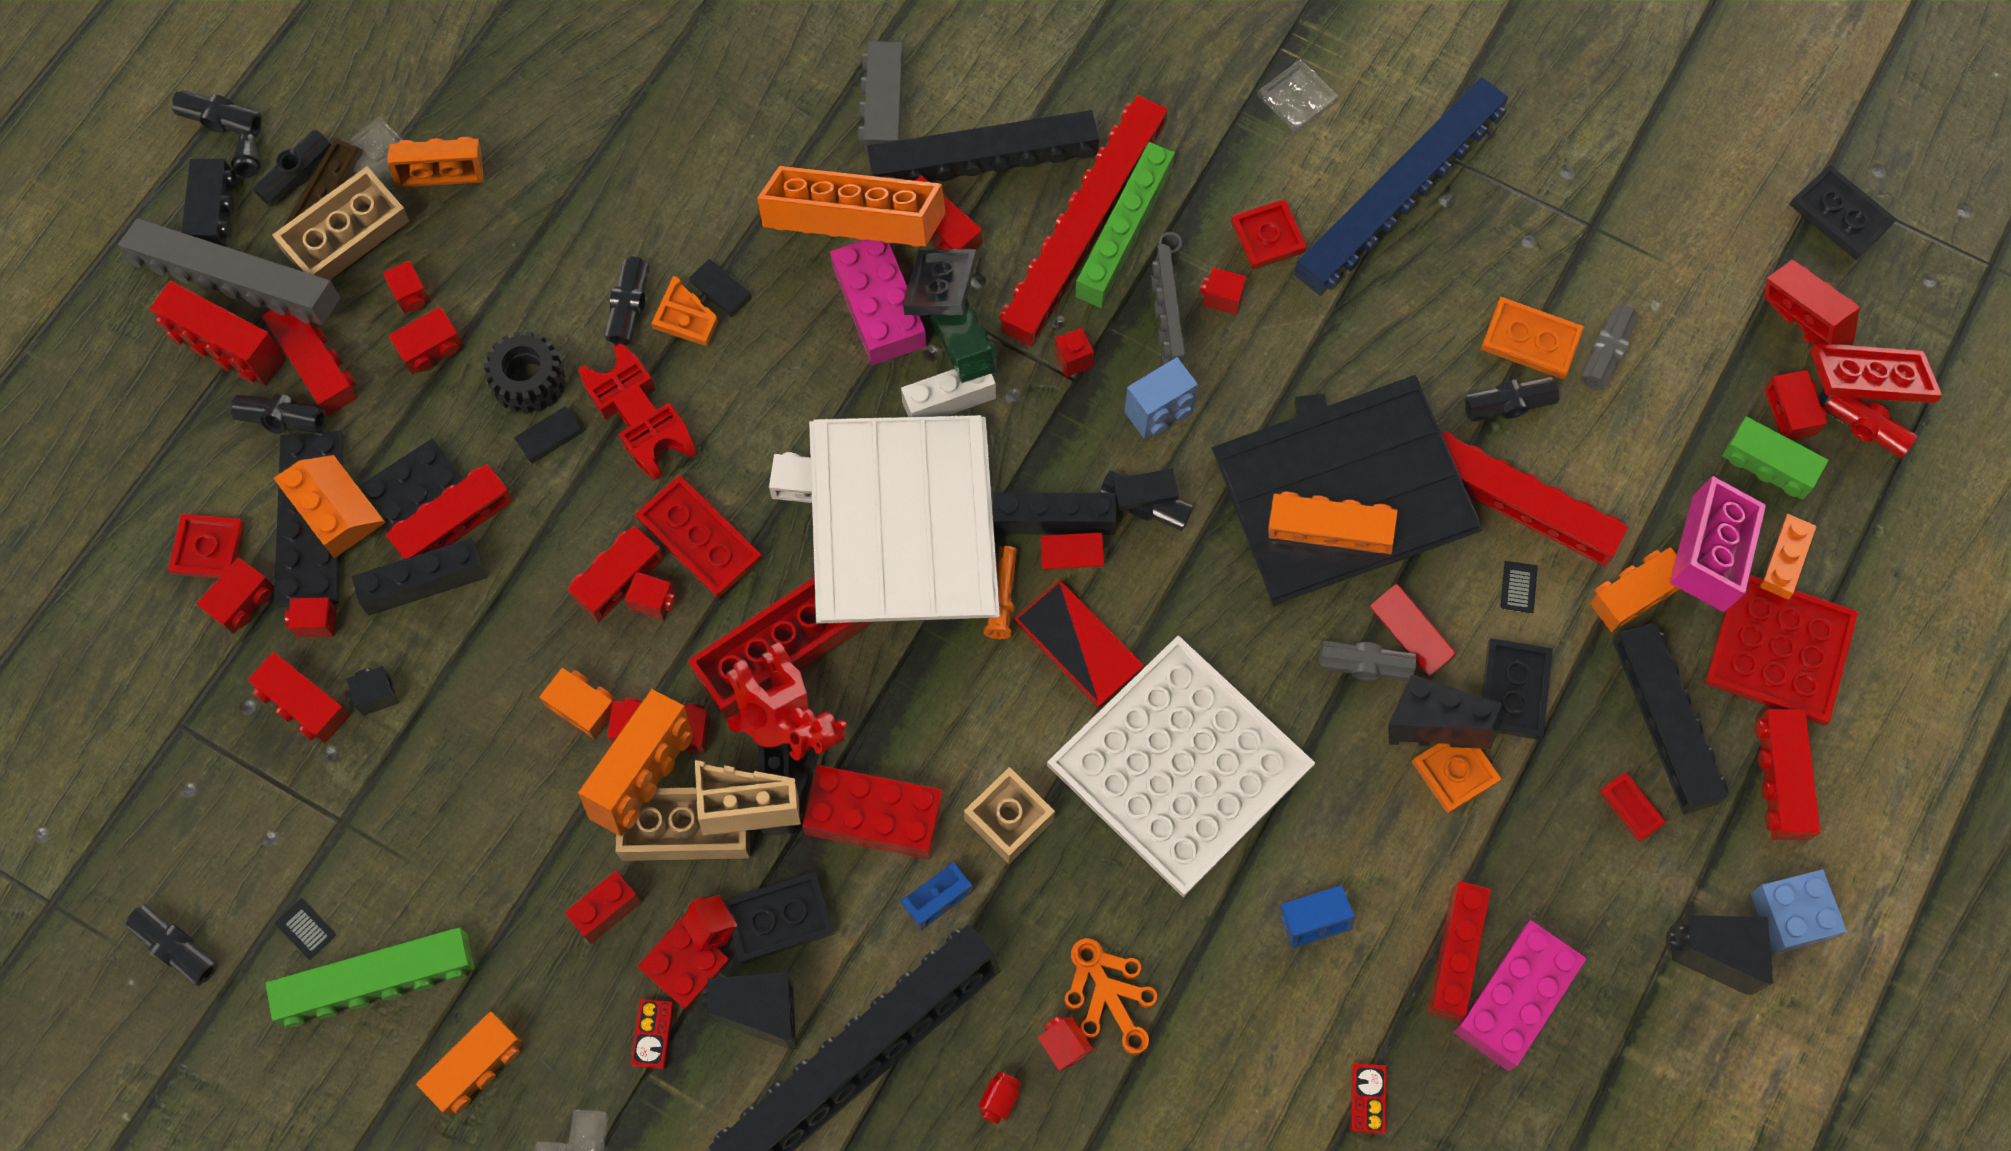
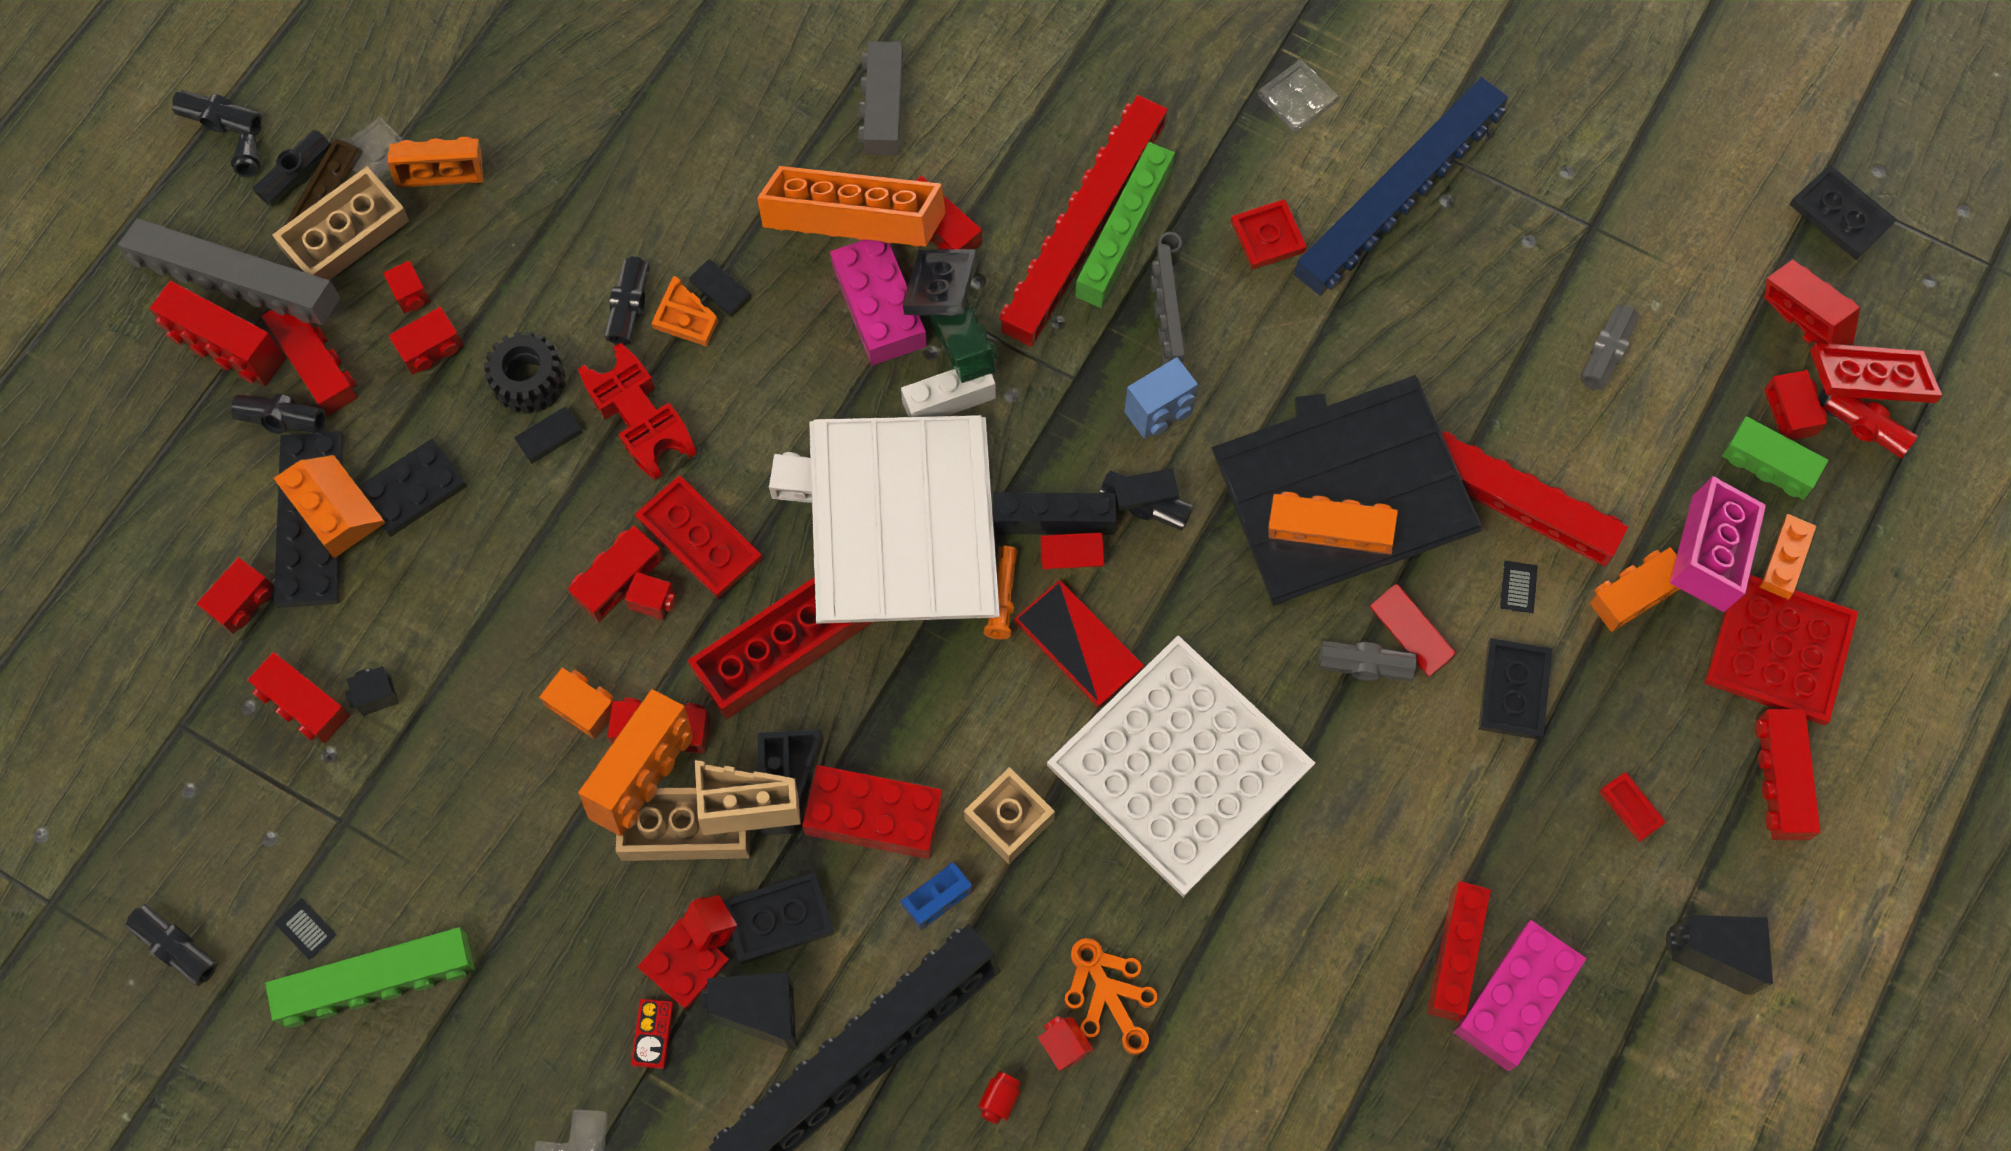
red plate [168,514,245,579] -> none
black brick [181,158,236,247] -> none
red brick [285,598,337,638] -> none
black brick [352,538,488,616] -> none
red brick [385,464,514,559] -> none
orange brick [416,1011,524,1116] -> none
red brick [564,871,642,944] -> none
red animal [726,642,847,760] -> none
black brick [867,110,1099,181] -> none
red brick [1054,328,1094,378] -> none
red brick [1199,267,1246,315] -> none
blue hinge [1280,885,1355,948] -> none
tile [1350,1063,1386,1134] -> none
black wedge [1388,675,1502,749] -> none
orange plate [1412,743,1502,814] -> none
black piece [1464,377,1559,422] -> none
orange tile [1480,297,1584,380] -> none
black brick [1613,623,1728,815] -> none
medium blue brick [1750,869,1847,955] -> none

